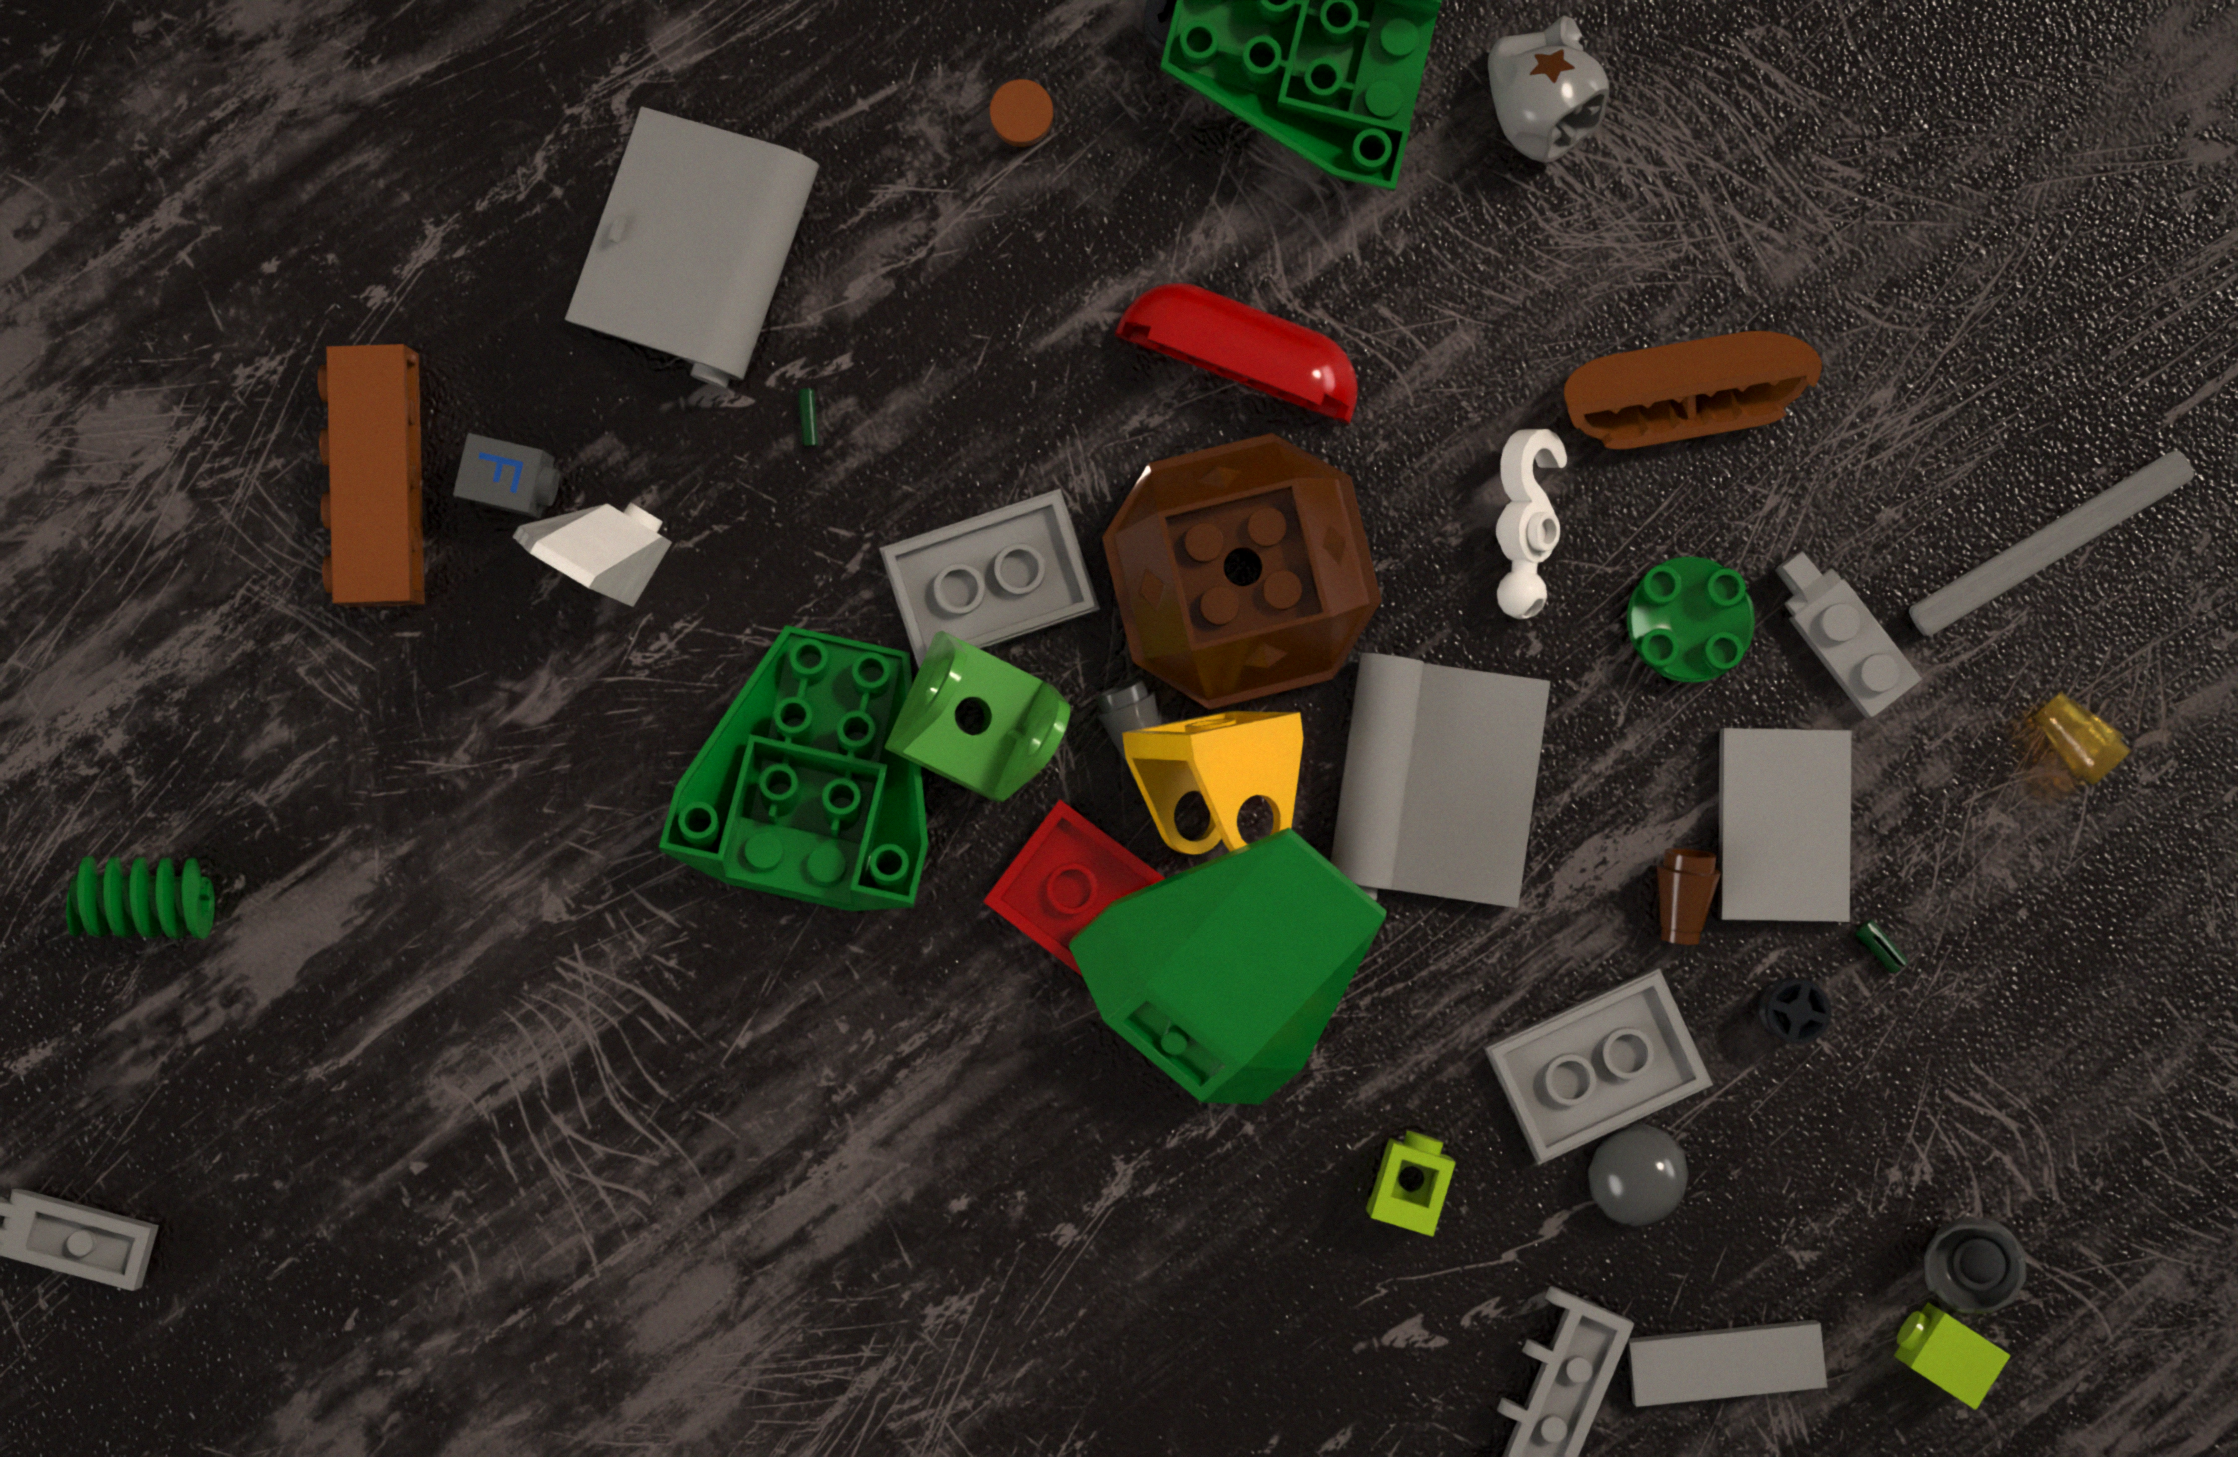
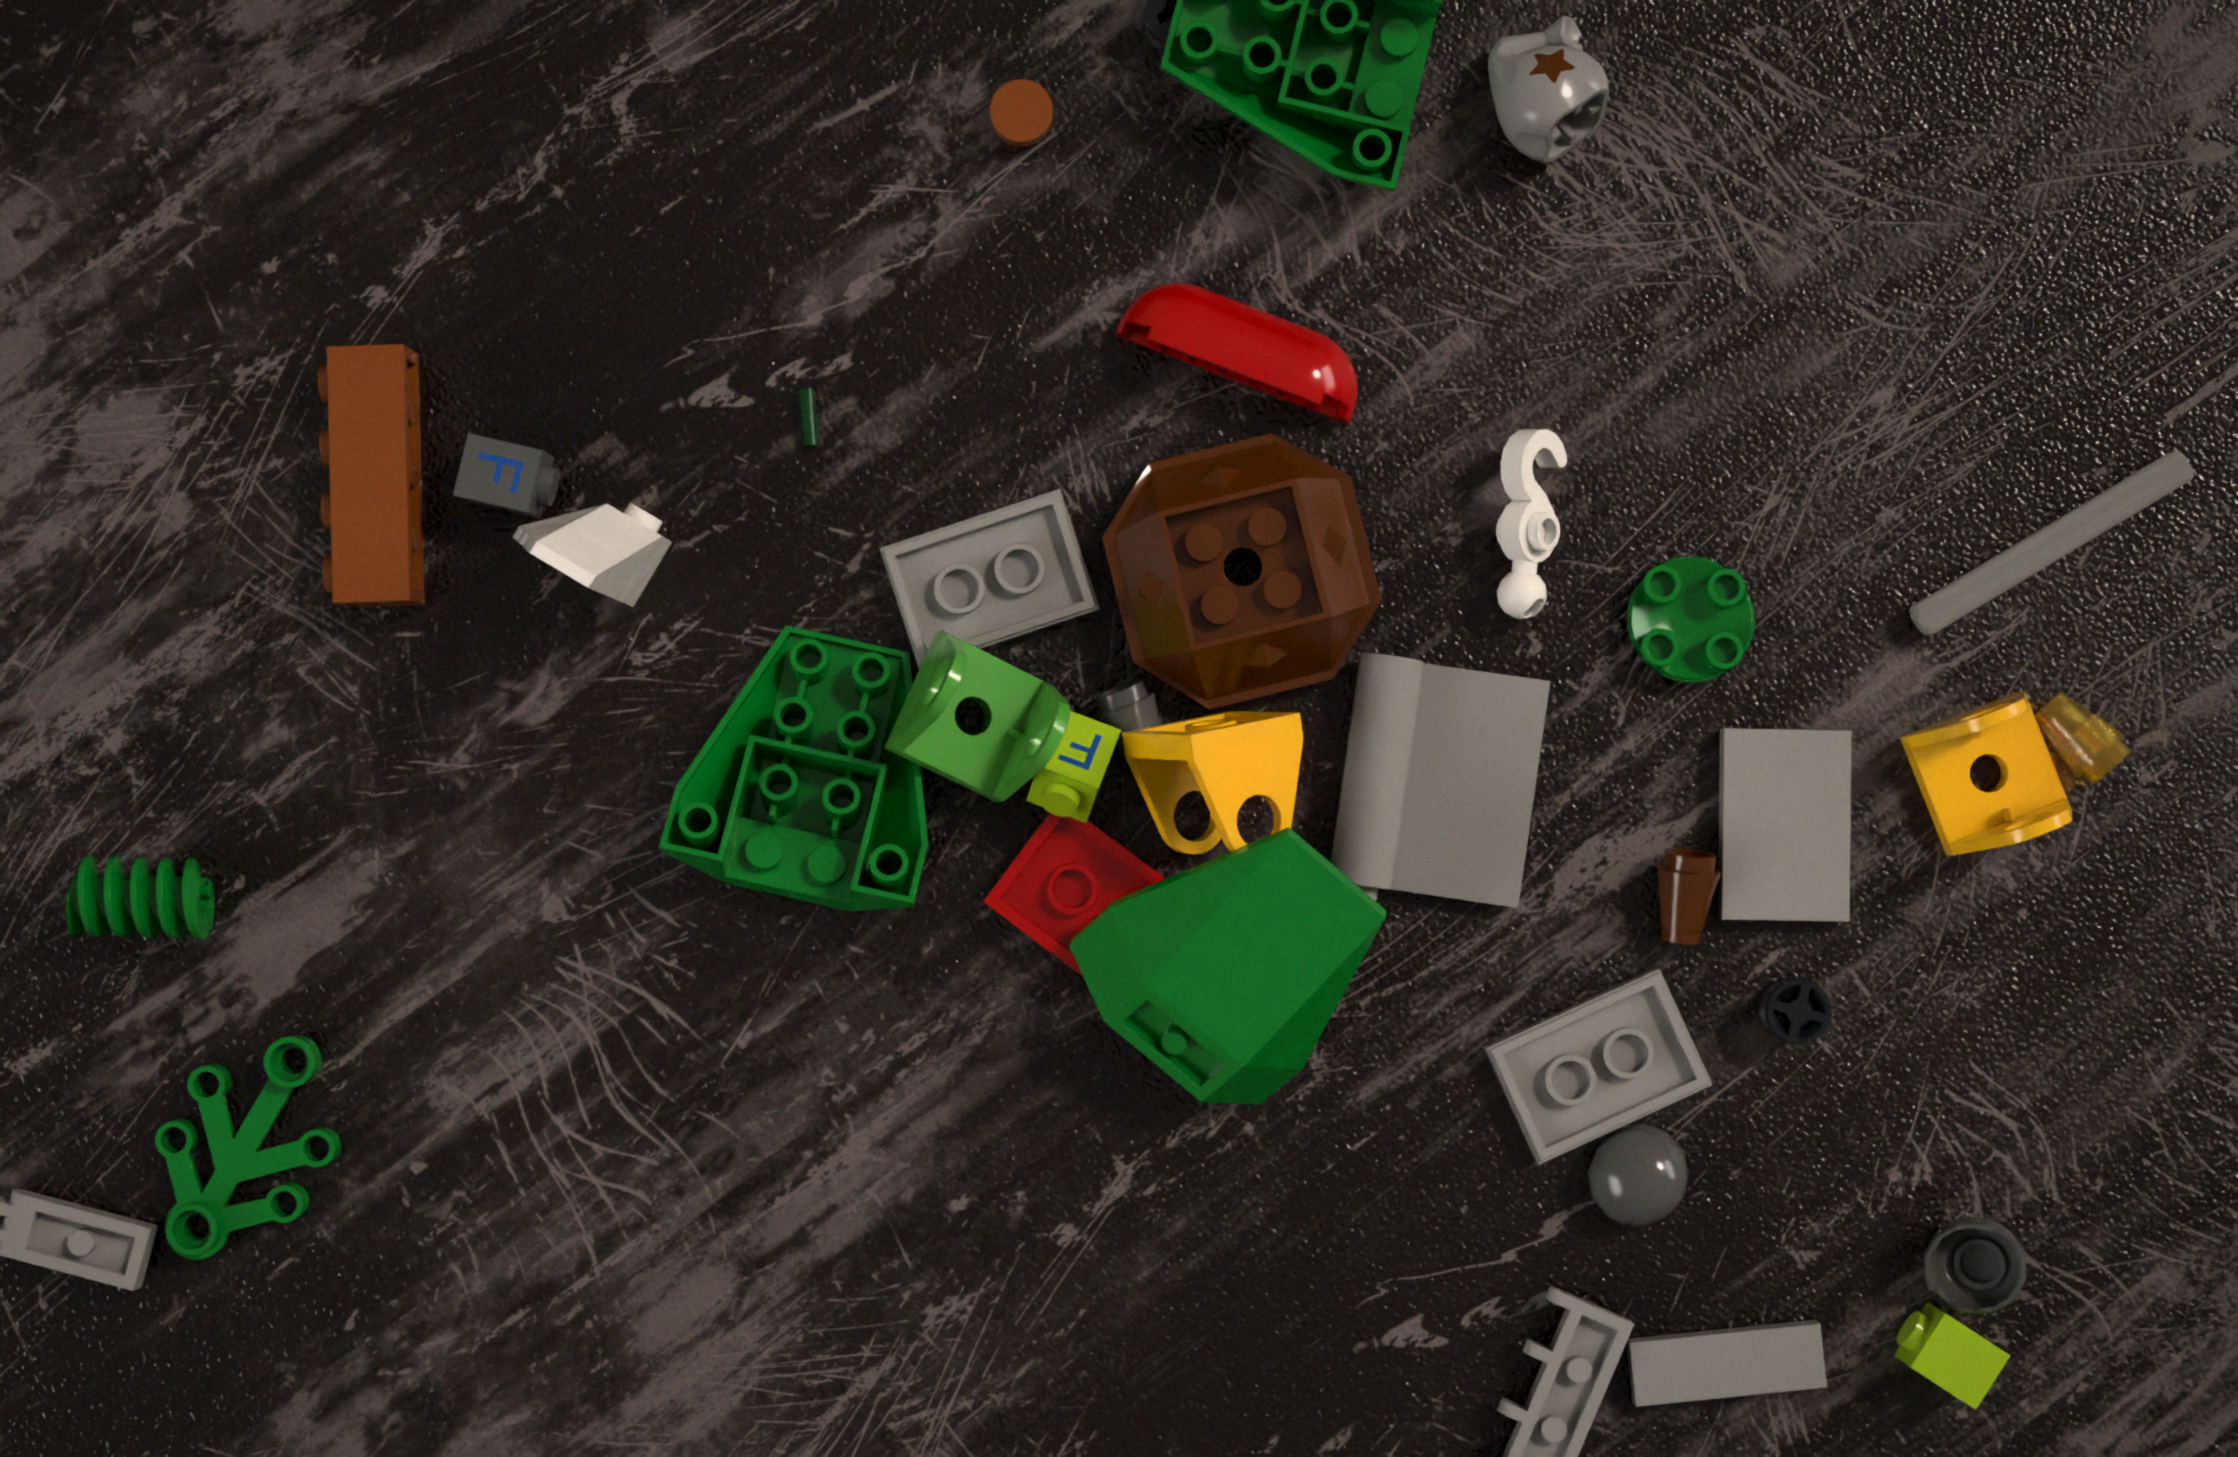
light grey door [565,106,819,388] -> none
lime brick [1366,1131,1456,1237] -> none
dark orange brick [1564,331,1822,449] -> none
light grey hinge [1775,551,1922,719] -> none
dark green piece [1855,919,1908,974] -> none
none -> green plant [155,1035,341,1260]
none -> lime brick [1026,711,1121,823]
none -> yellow hose [1900,691,2072,856]

